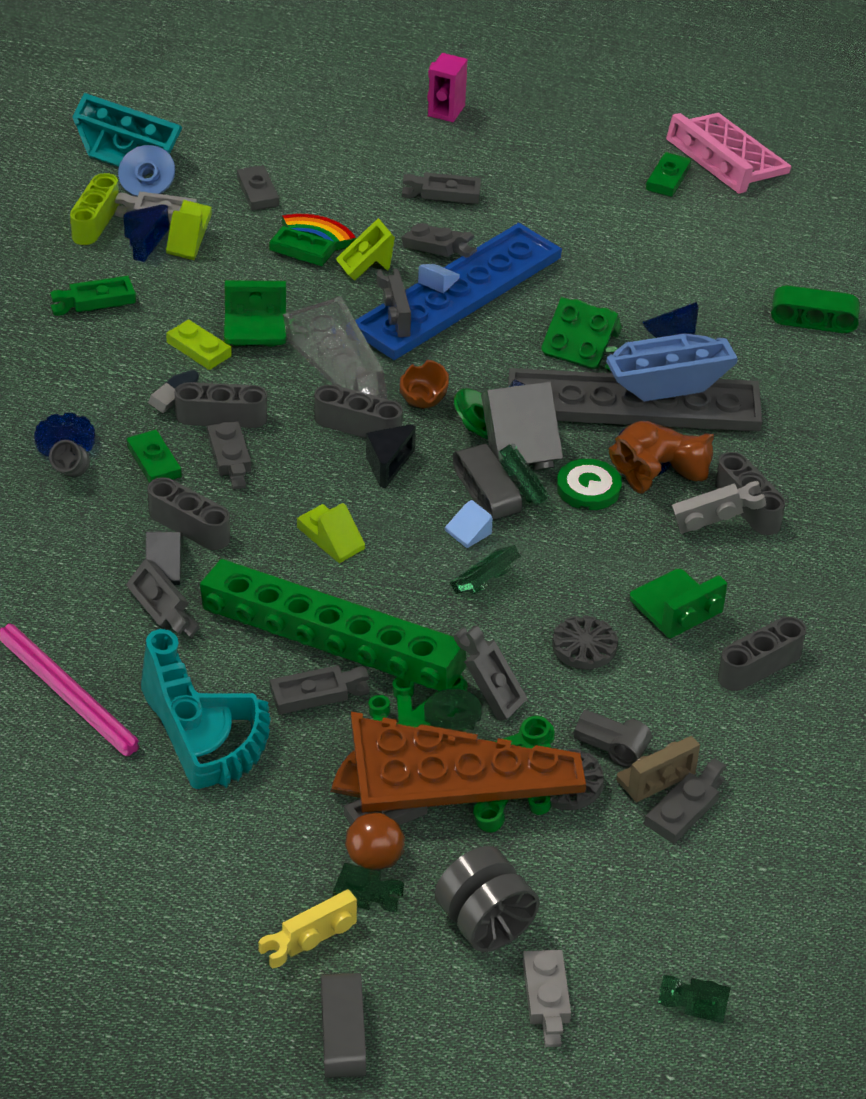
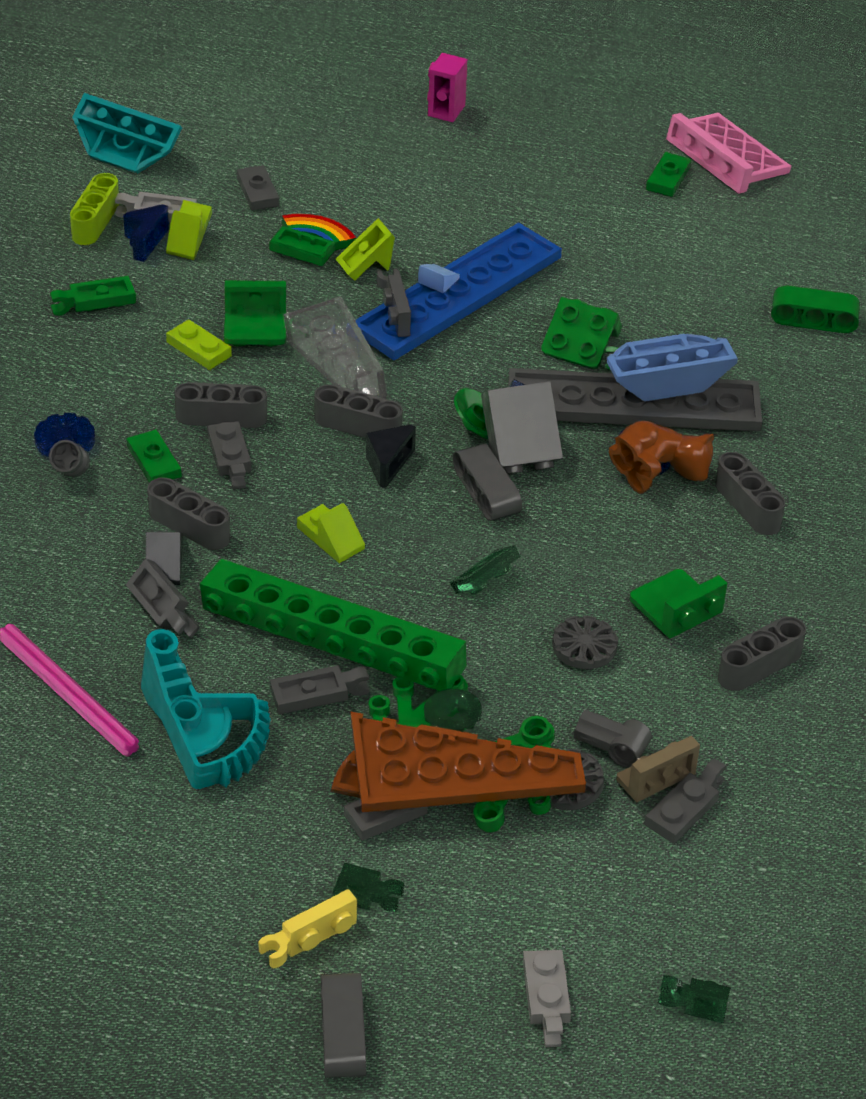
medium blue dish [118,145,175,196] -> none
light grey piece [148,370,199,413] -> none
dark orange hair [345,813,405,870] -> none
dark orange hair [400,360,449,408] -> none
dark grey plate [401,223,477,257] -> none
dark grey plate [402,172,481,204] -> none
dark grey wheel [435,846,540,952] -> none
light blue slope [445,500,493,548] -> none
dark grey plate [453,625,528,720] -> none
clear green plate [499,444,551,506] -> none
green tile [557,459,622,510] -> none
clear blue slope [643,302,699,338] -> none
light grey plate [672,481,767,534] -> none

